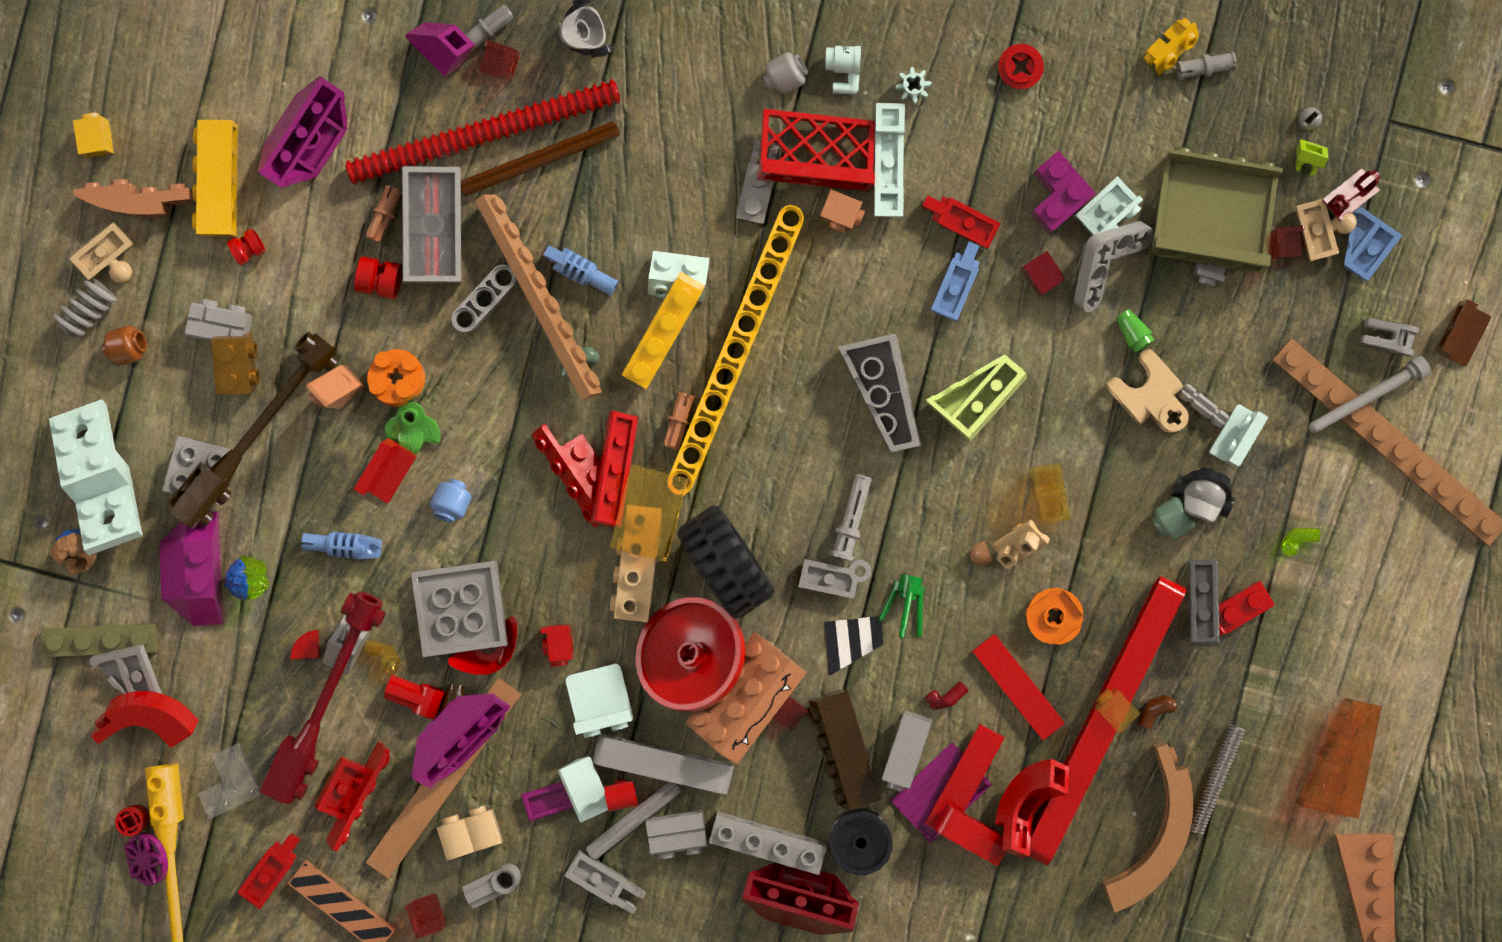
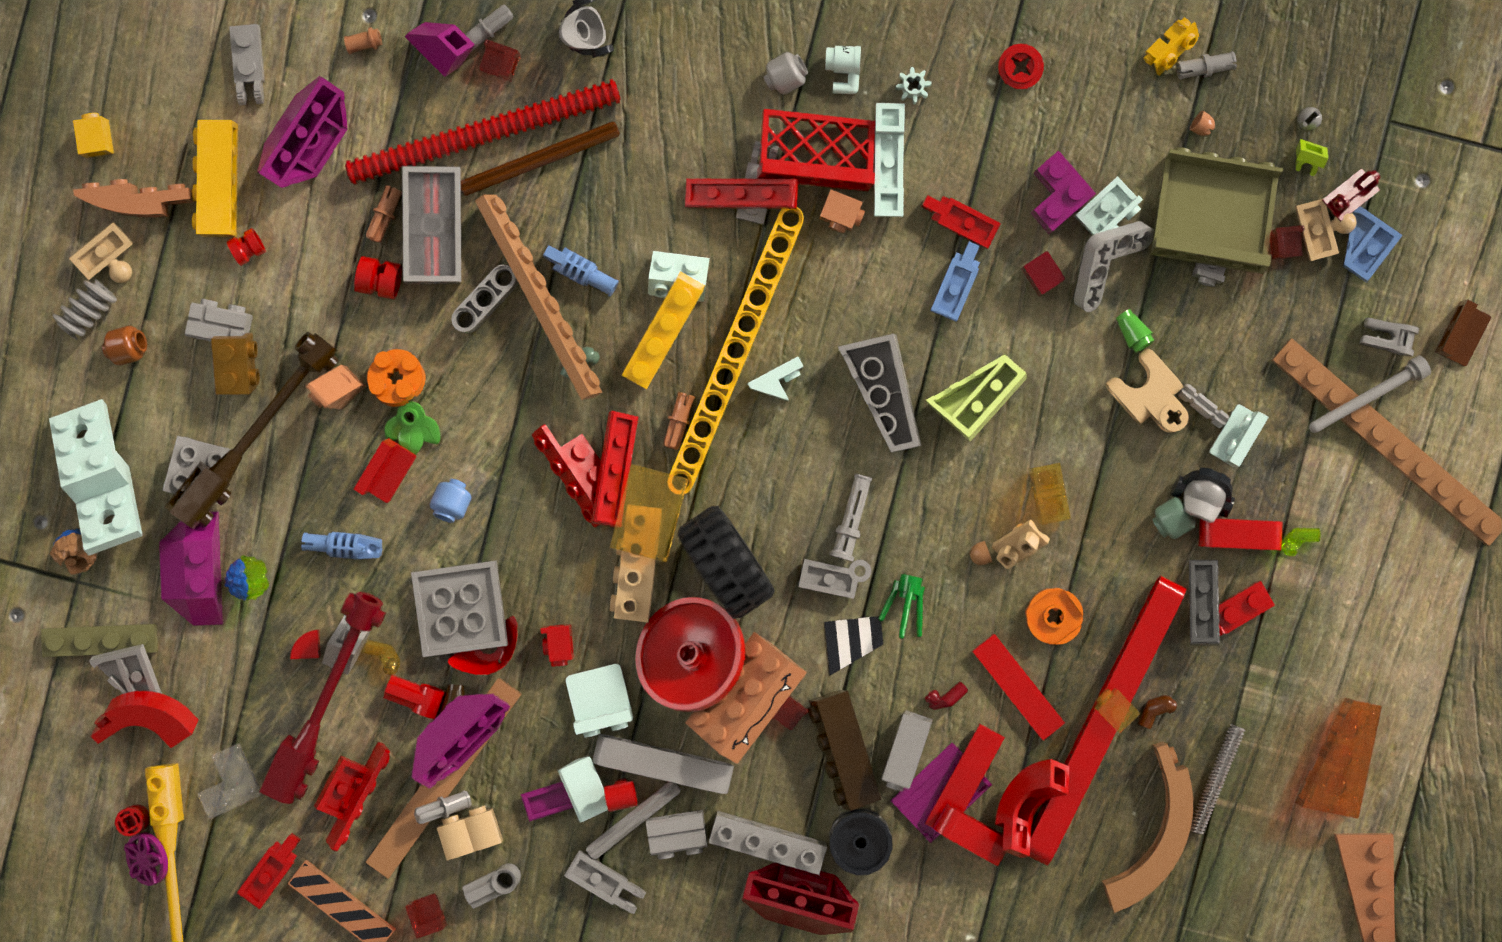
none -> light grey hinge [229,24,265,106]
none -> nougat pin [344,27,382,54]
none -> light grey axle [414,790,472,824]
none -> red tile [685,178,798,209]
none -> light aqua slope [748,357,804,401]
none -> nougat hinge [1190,111,1215,136]
none -> red beam [1199,518,1283,550]

